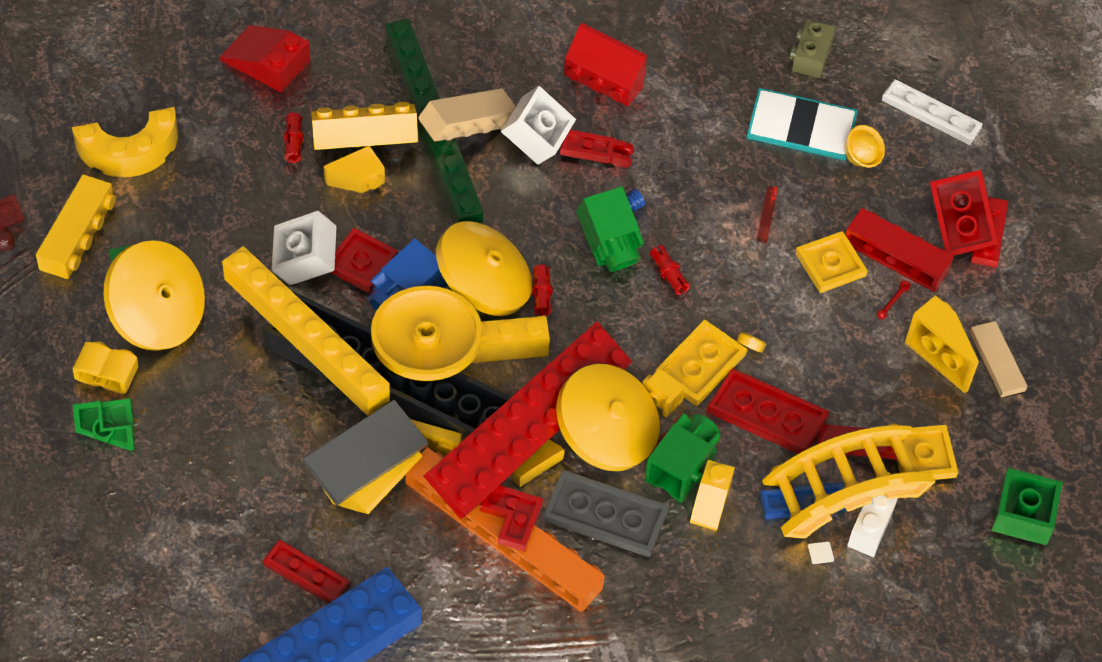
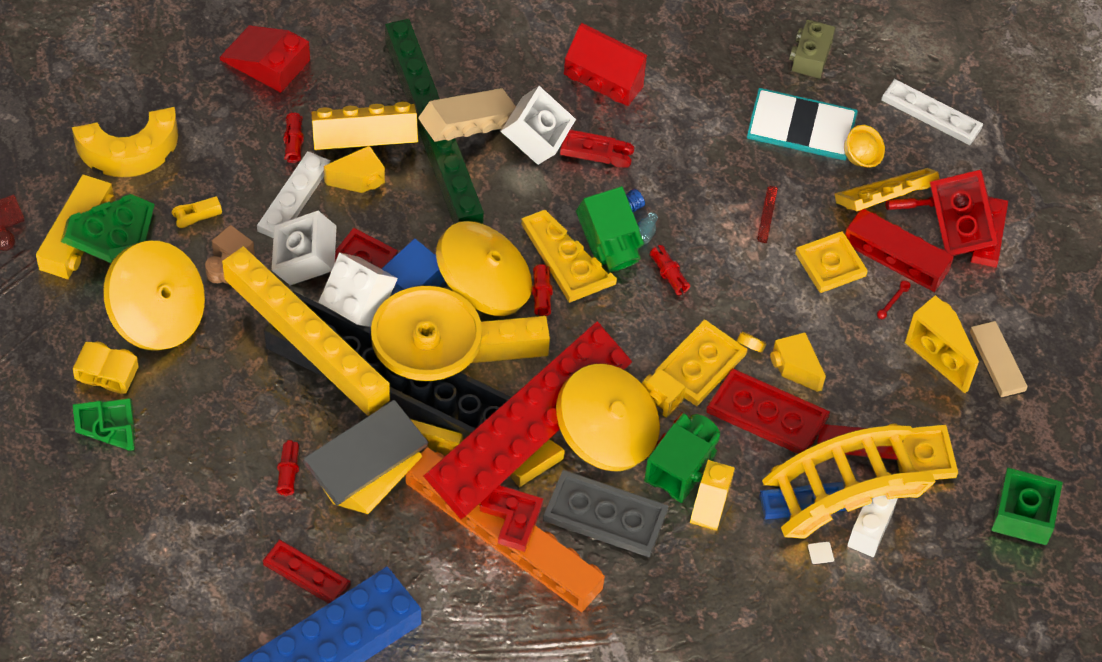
none -> green plate [61,194,155,263]
none -> yellow bar [171,196,222,228]
none -> medium nougat brick [205,225,255,284]
none -> white plate [257,151,330,238]
none -> red axle [276,440,300,496]
none -> white brick [319,253,398,327]
none -> yellow wing [521,210,617,303]
none -> clear light blue cylinder [637,212,658,245]
none -> yellow slope [770,332,826,392]
none -> yellow wing [834,168,940,211]
none -> red piece [885,197,935,210]

